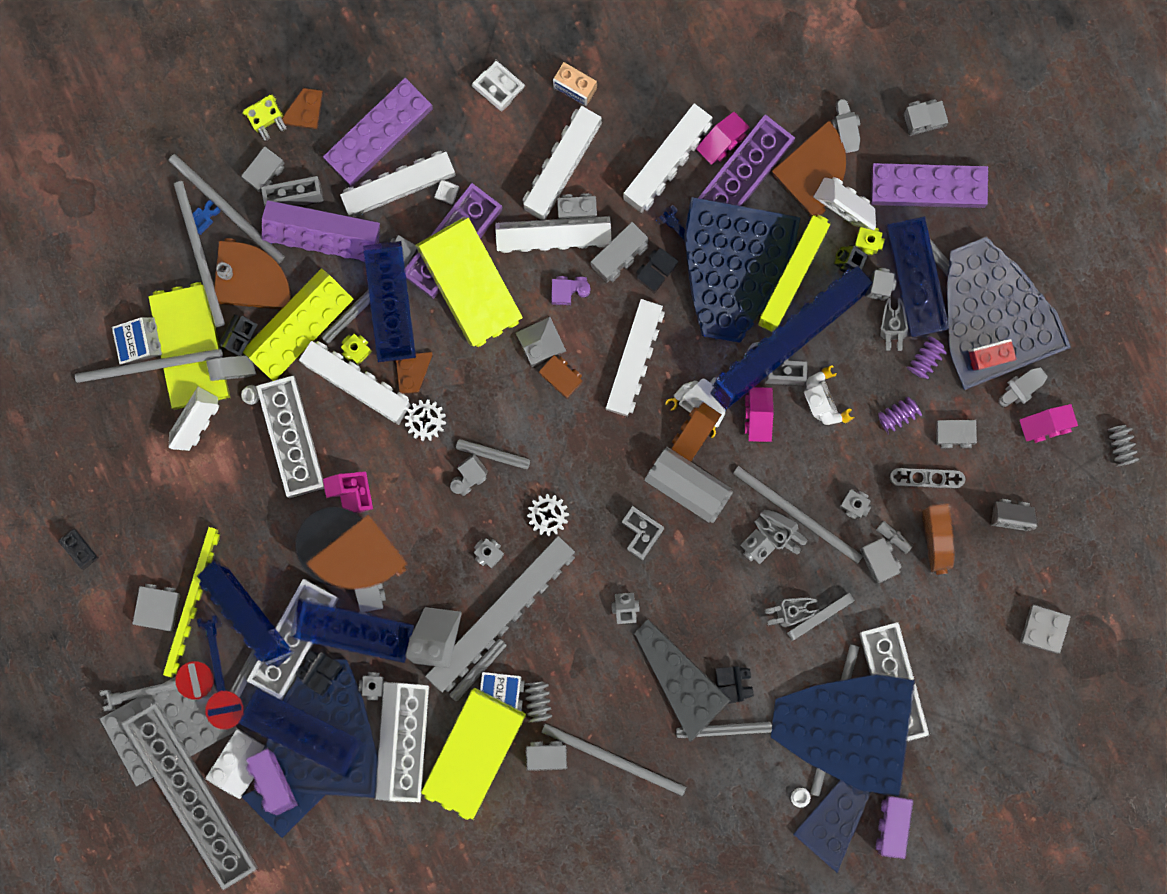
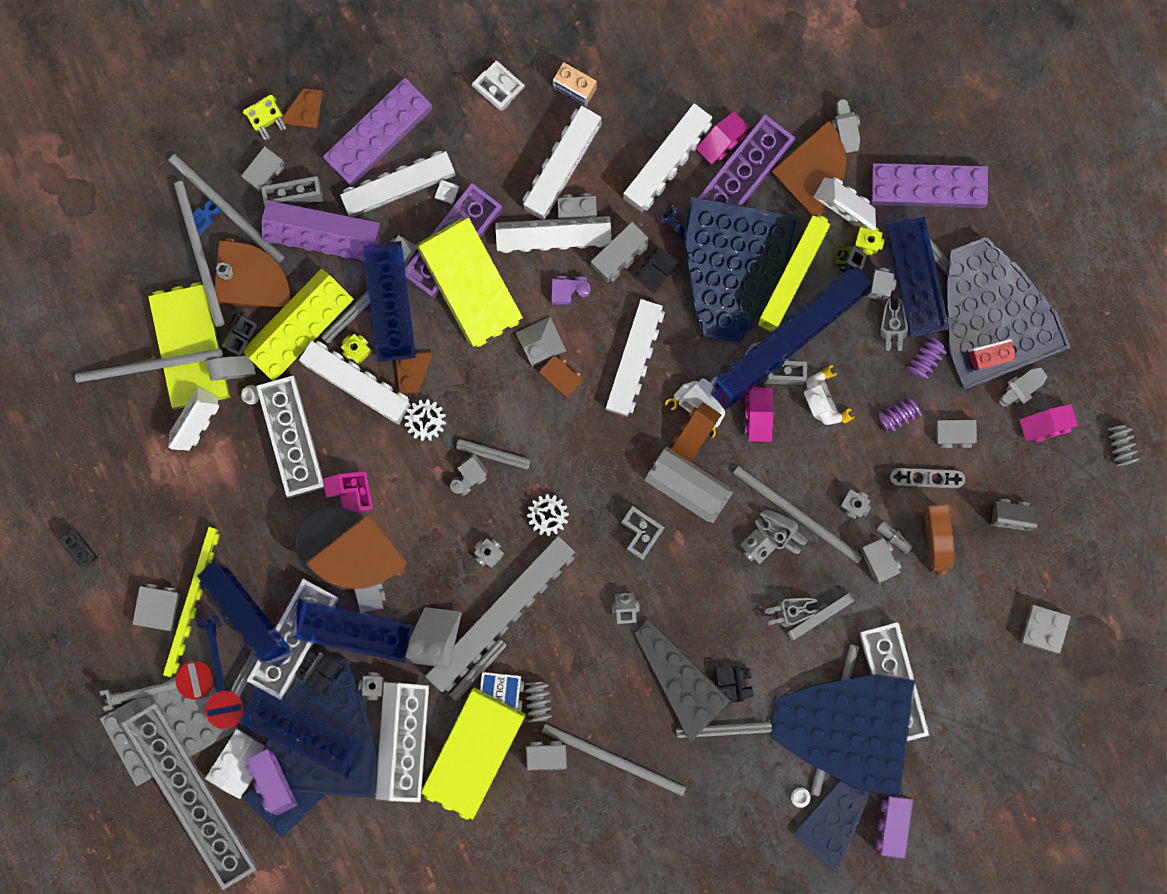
piece [112,317,162,364] -> none
light grey brick [904,100,948,136] -> none

